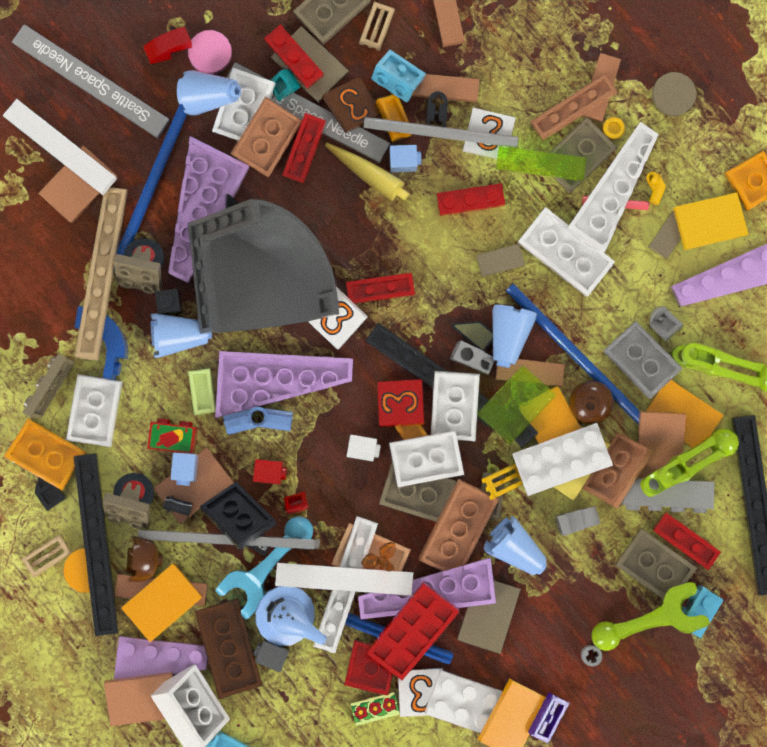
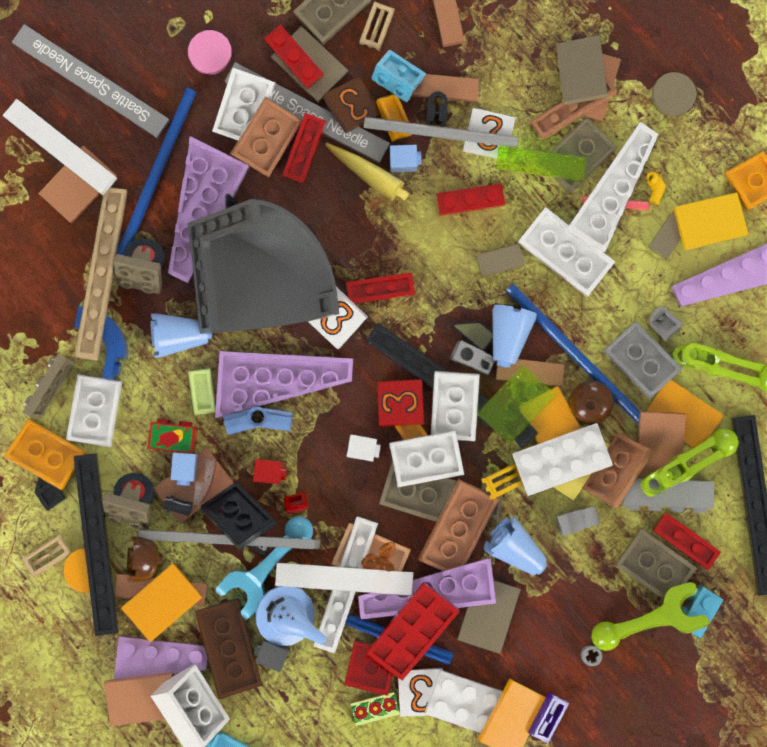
red slope [144,27,192,64] -> none
black brick [155,289,184,315] -> none
light blue cone [177,70,241,115] -> none
teal slope [270,69,301,101] -> none
yellow tile [602,117,625,140] -> none
none -> clear slope [194,460,217,505]
none -> dark tan tile [556,35,608,105]

